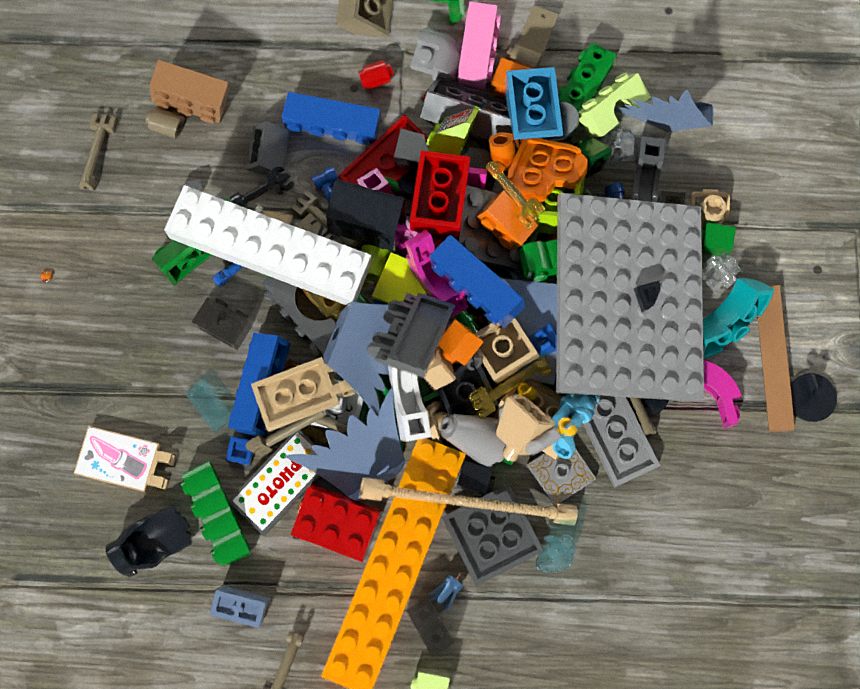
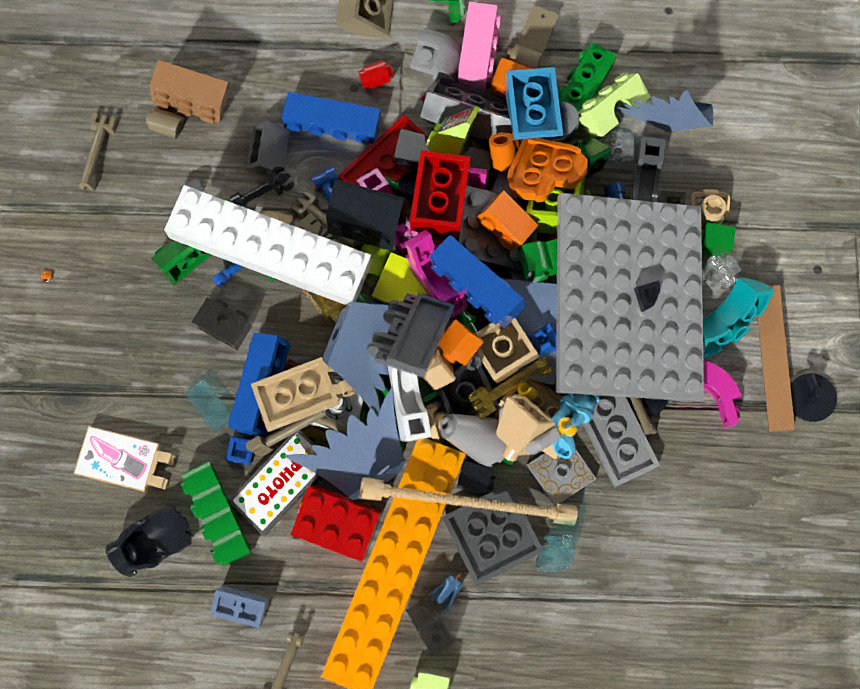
dark grey arch [262,277,336,357] -> none
clear yellow hinge [486,161,545,228] -> none

